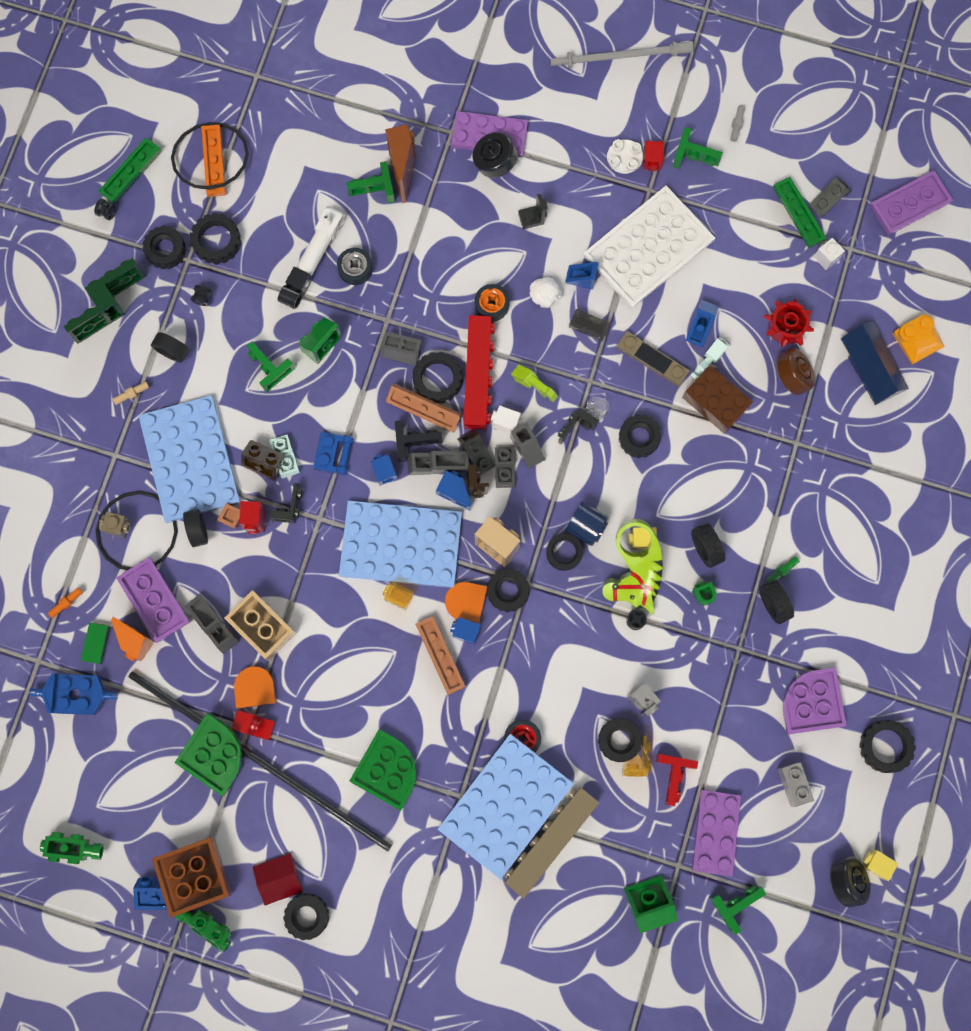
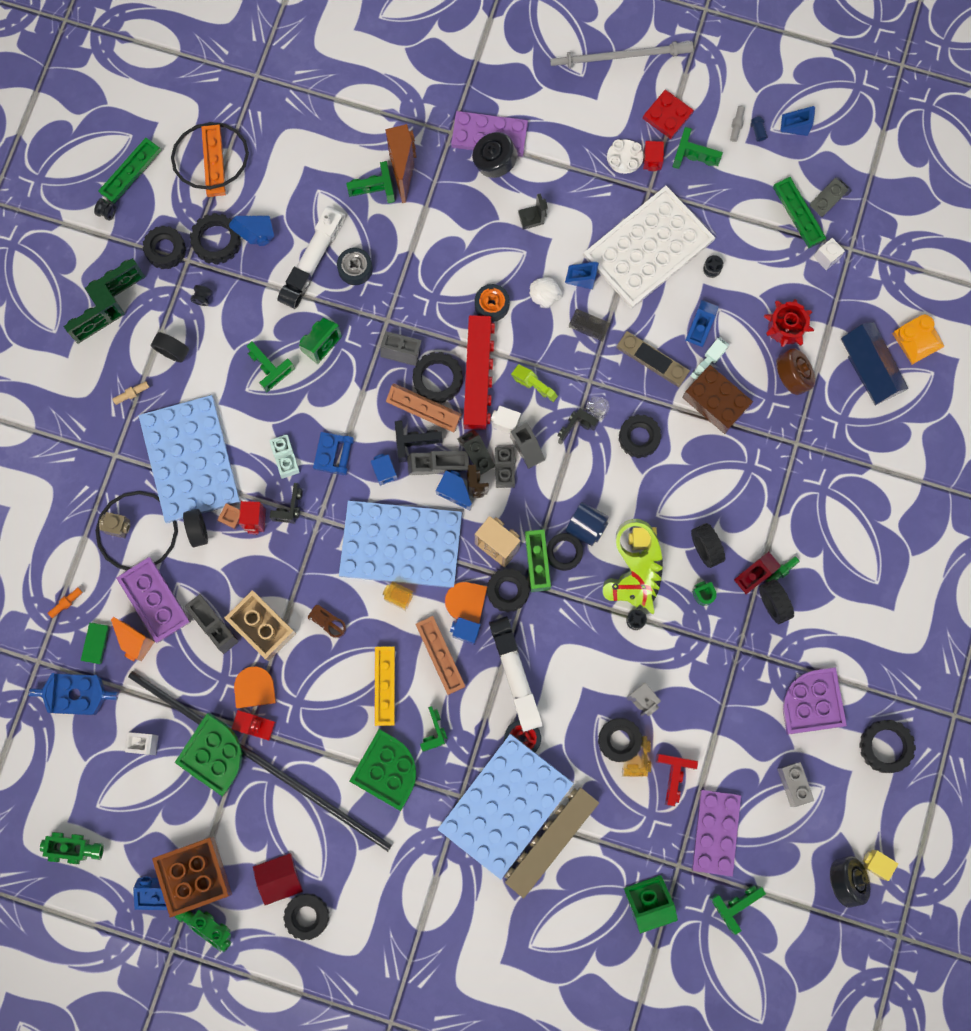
dark brown bracket [241,440,284,481] -> none
medium lavender plate [869,170,953,236] -> none
none -> white slope [125,732,159,755]
none -> blue slope [229,216,274,246]
none -> reddish brown piece [308,605,346,638]
none -> yellow plate [375,646,395,726]
none -> green bracket [420,706,448,752]
none -> white piece [489,616,542,732]
none -> bright green brick [524,530,551,592]
none -> red plate [643,90,694,139]
none -> black wheel [703,255,724,278]
none -> dark red slope [734,551,781,594]
none -> dark blue pin [750,116,768,142]
none -> blue slope [780,106,815,136]

